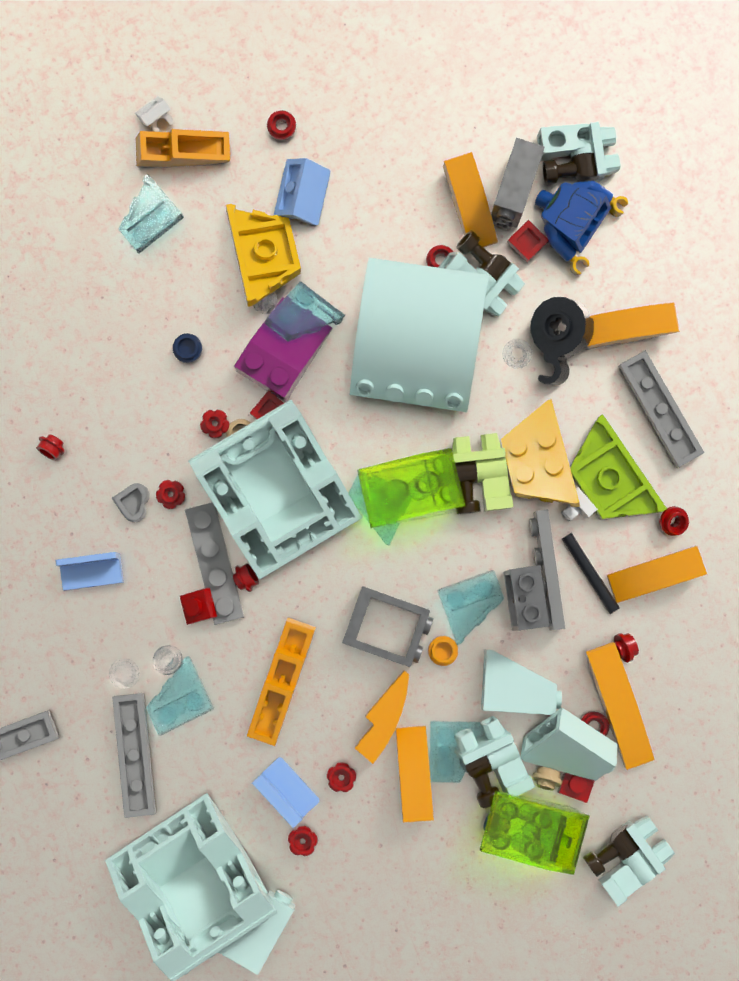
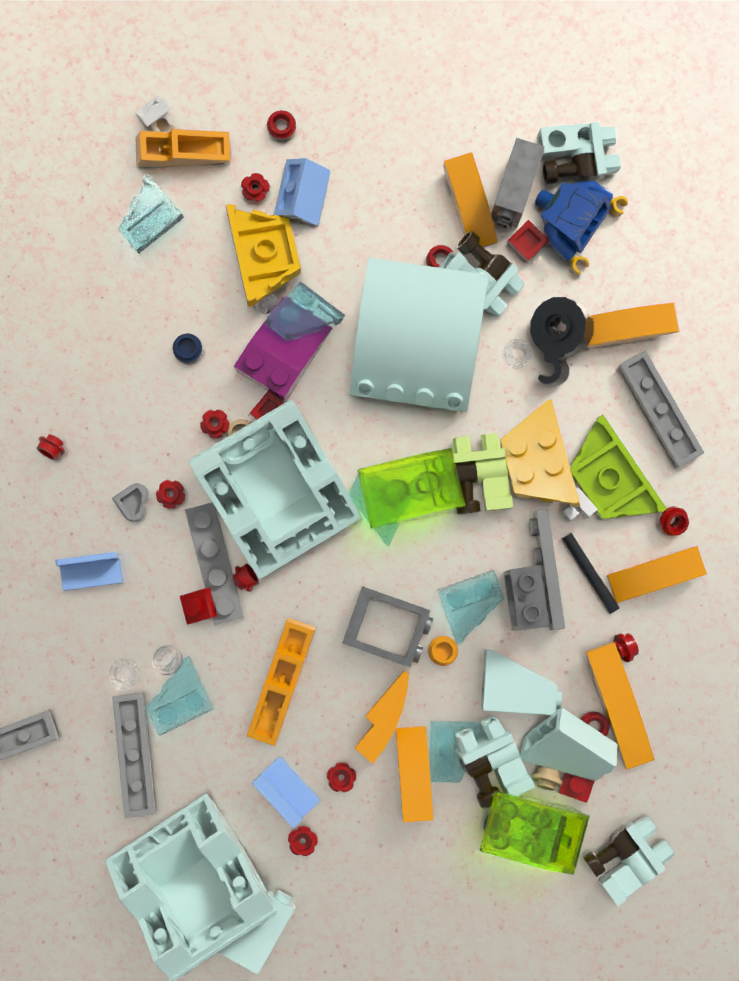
none -> red plate [241,173,270,202]

